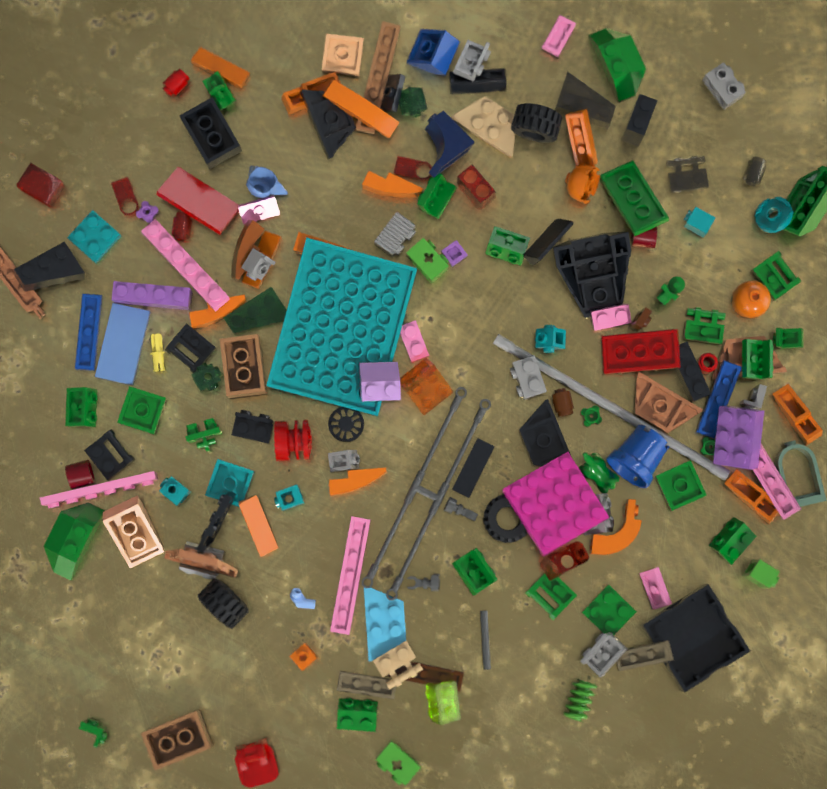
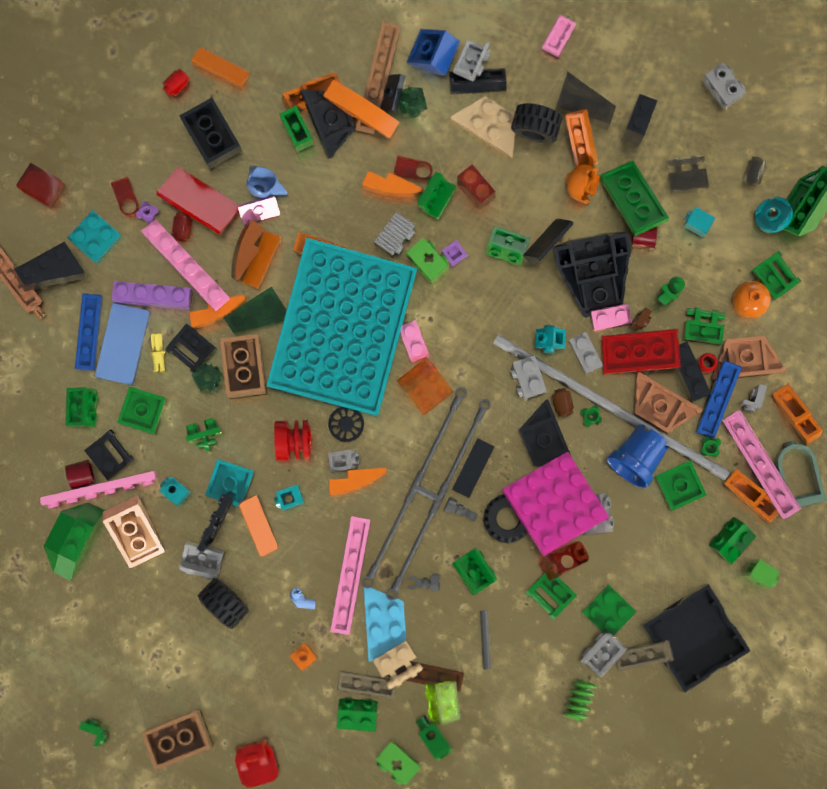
nougat wing [164,548,238,578] -> none
green hips [202,71,237,111] -> none
black bracket [232,410,274,444] -> none
light grey brick [241,249,276,281] -> none
light nougat plate [322,34,364,76] -> none
lavender slope [359,362,401,401] -> none
dark blue arch [425,110,475,178] -> none
green animal [579,452,620,494] -> none
green wedge [588,28,646,103] -> none
orange arch [590,499,642,555] -> none
bright pink plate [639,567,672,610] -> none
medium lavender brick [713,406,764,469] -> none
green bracket [742,339,774,380] -> none
green bracket [773,328,803,349] -> none
none -> green brick [279,106,314,153]
none -> green torso [416,716,454,762]
none -> light grey plate [569,332,603,375]

